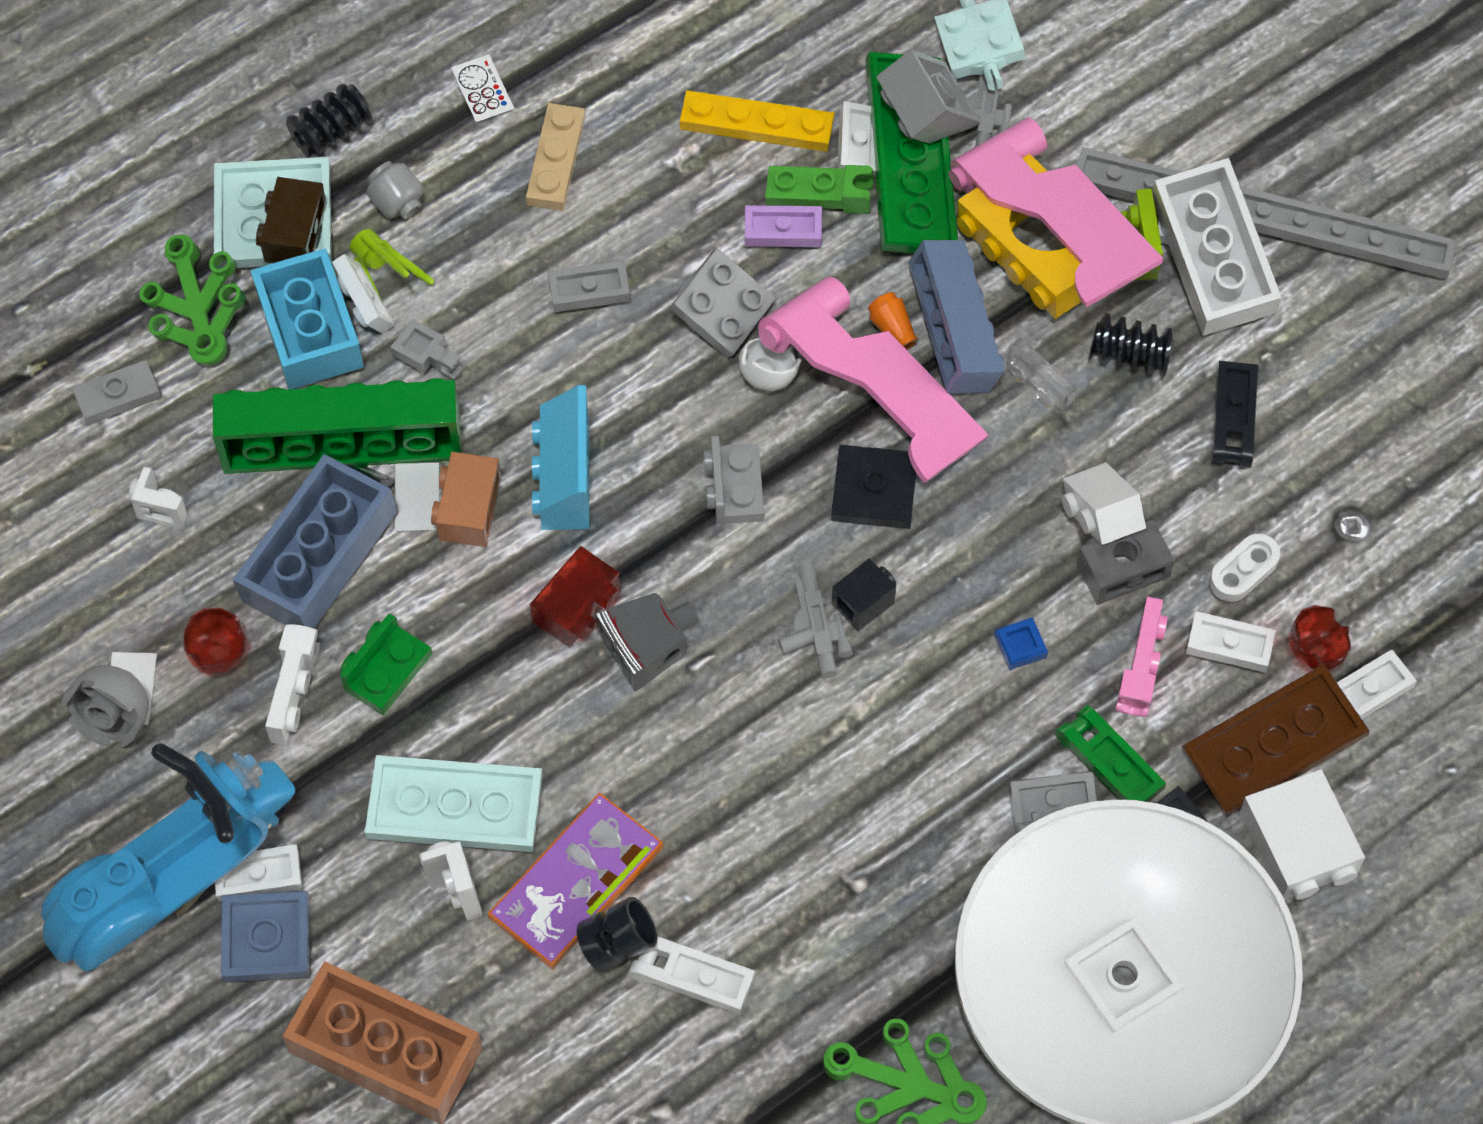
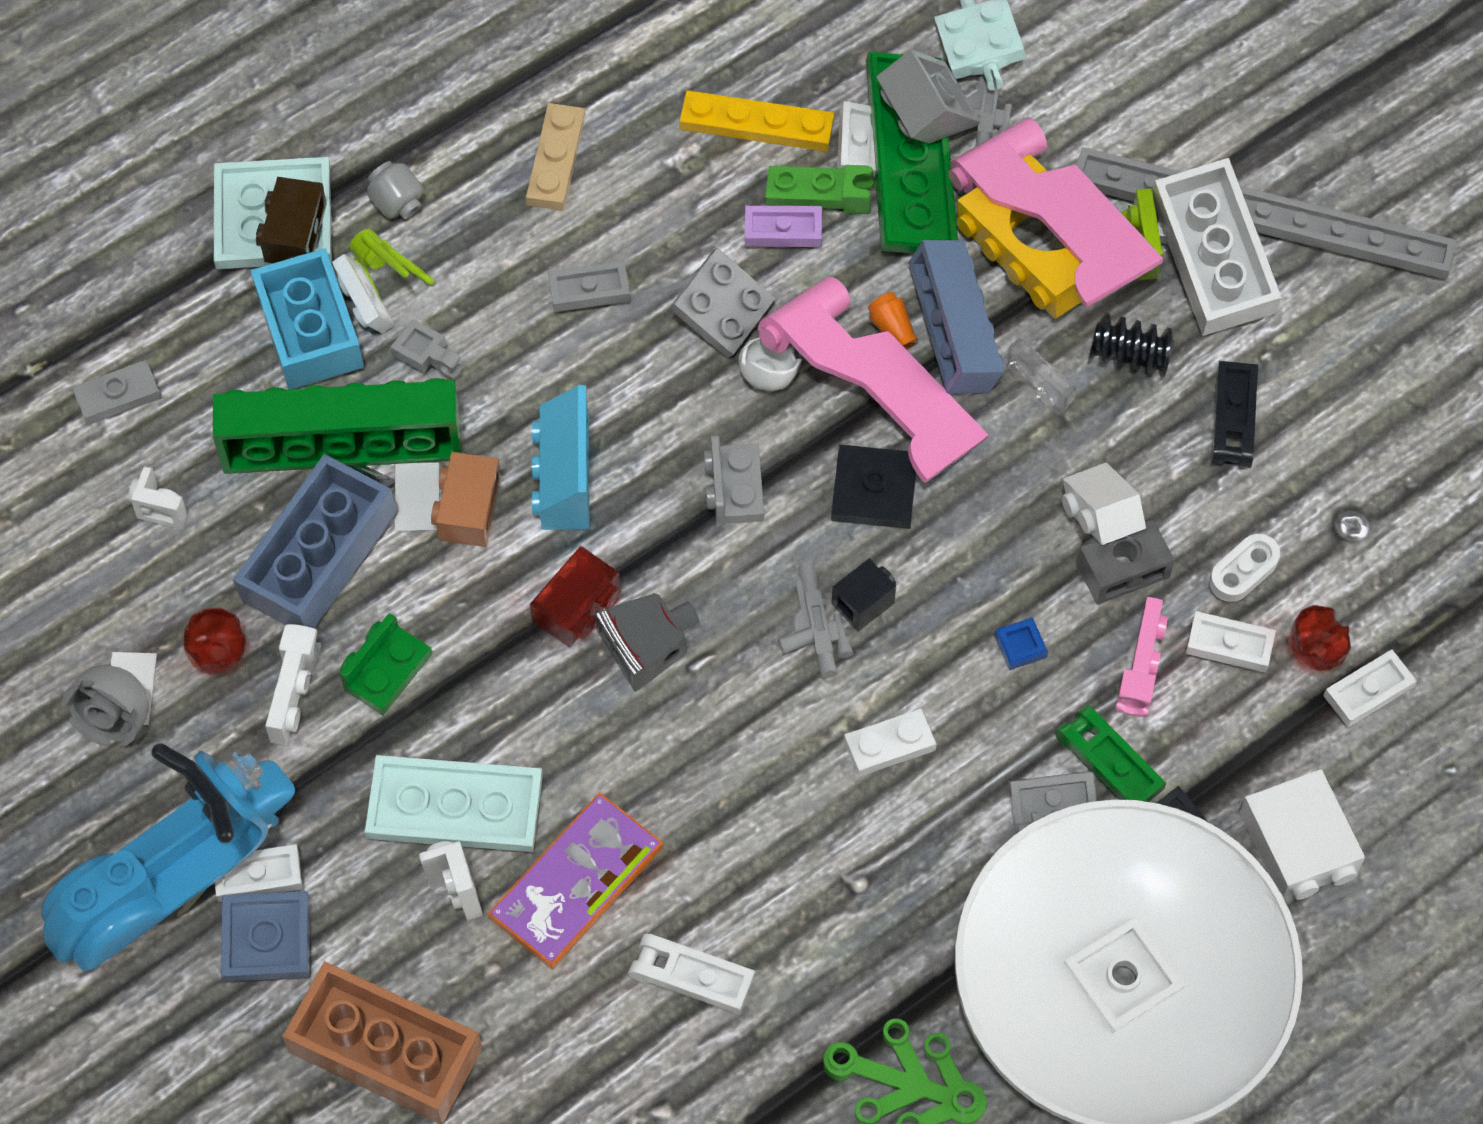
bright green plant [139,235,246,365] -> none
black piece [286,84,373,156] -> none
white sticker [451,54,514,122] -> none
black wheel [576,897,657,972] -> none
reddish brown tile [1182,664,1370,818] -> none
none -> white plate [844,709,937,777]

